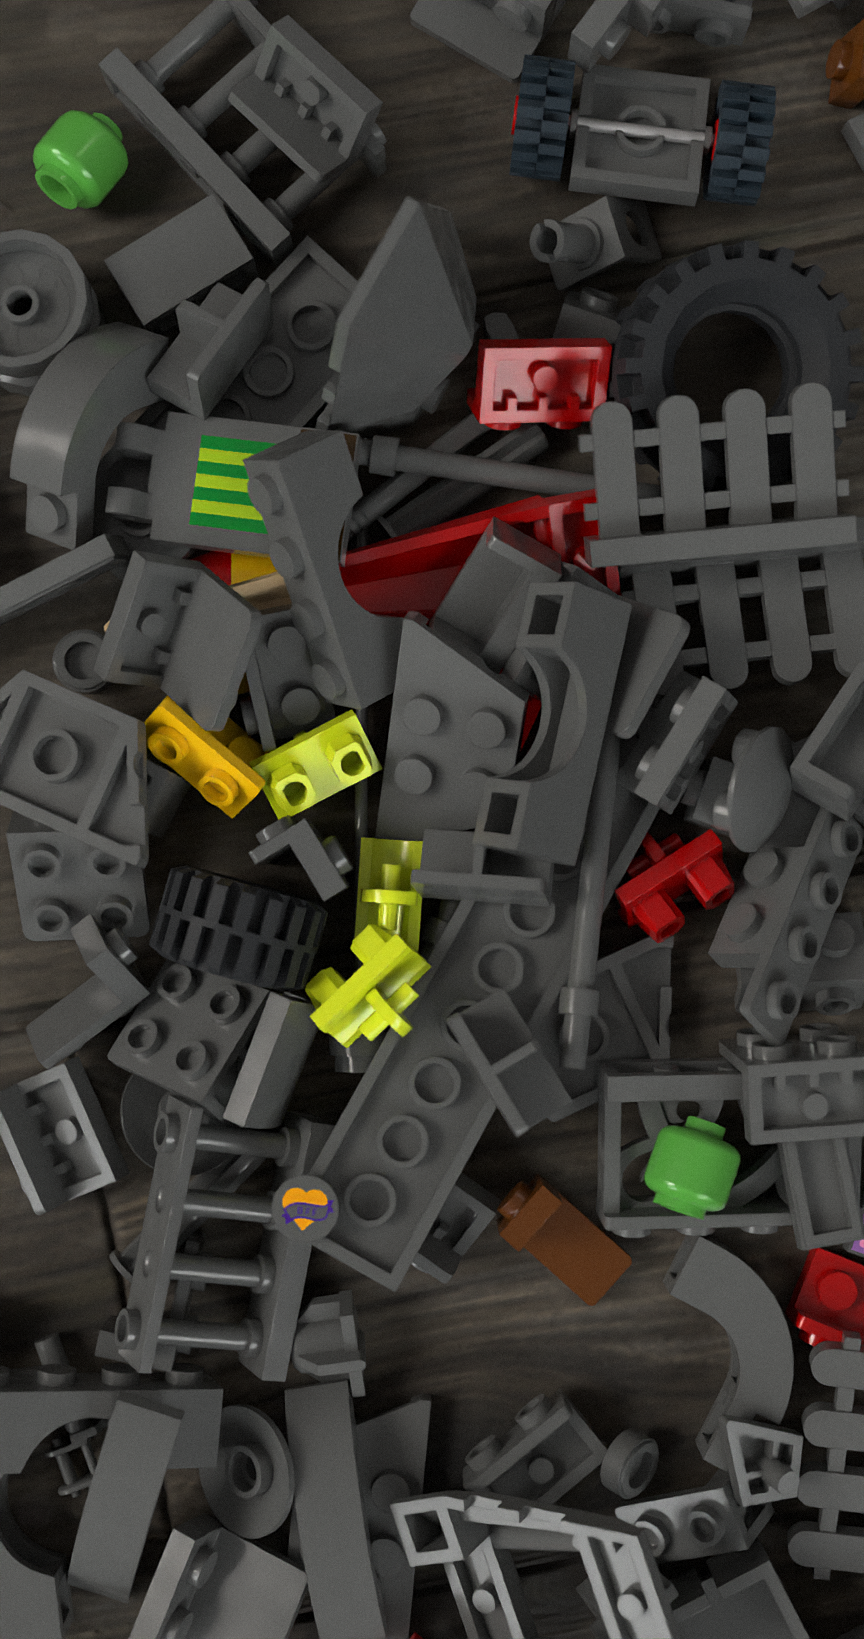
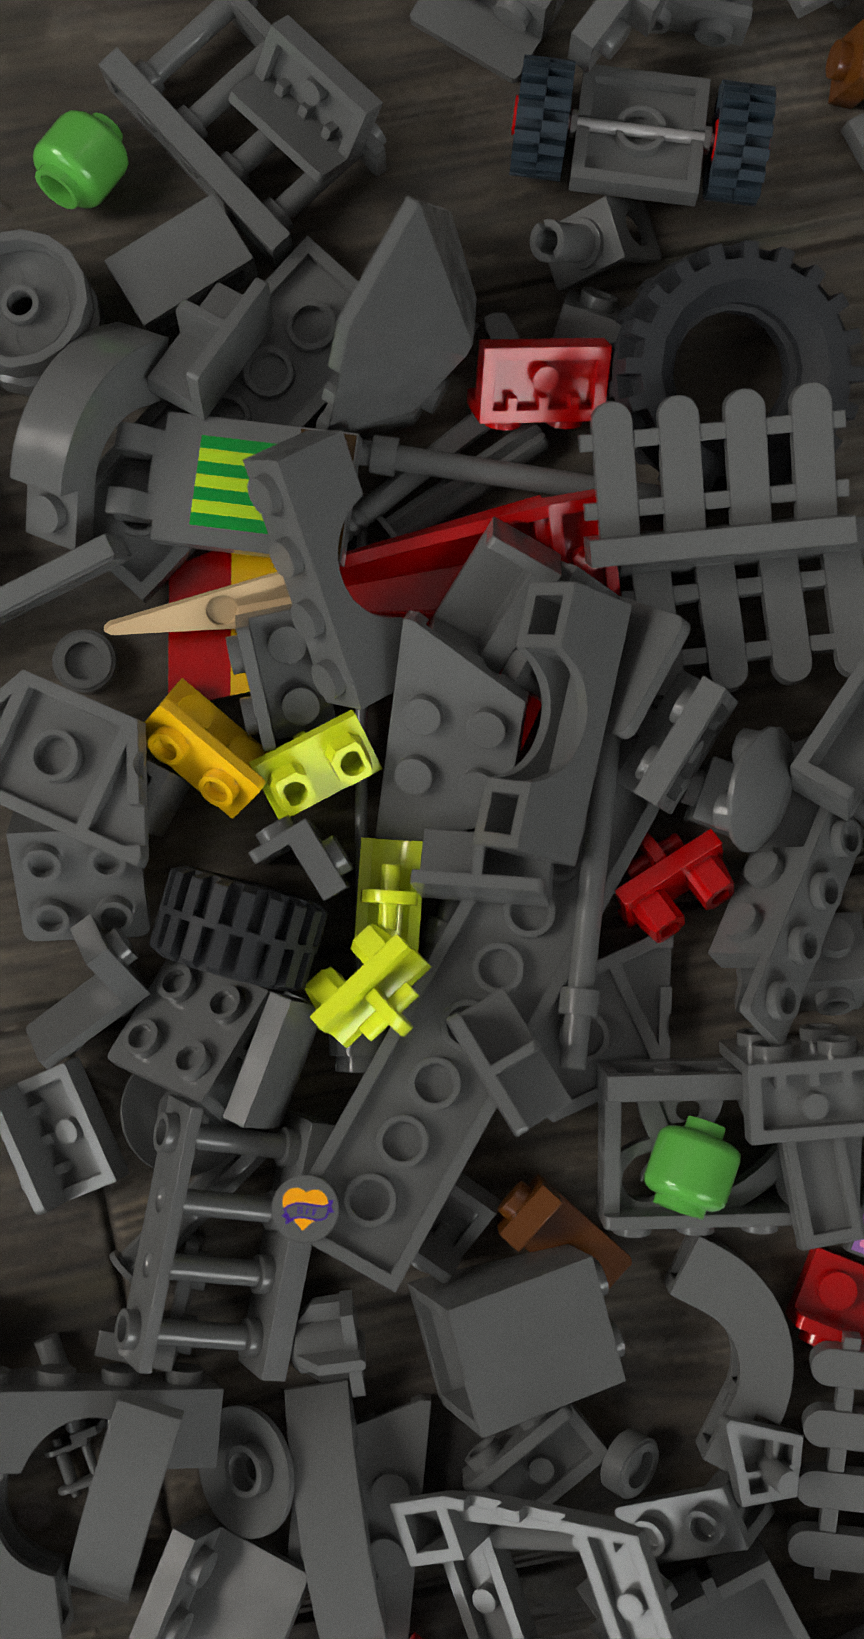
dark grey bracket [93,550,262,732] -> none
none -> dark grey slope [407,1244,626,1438]

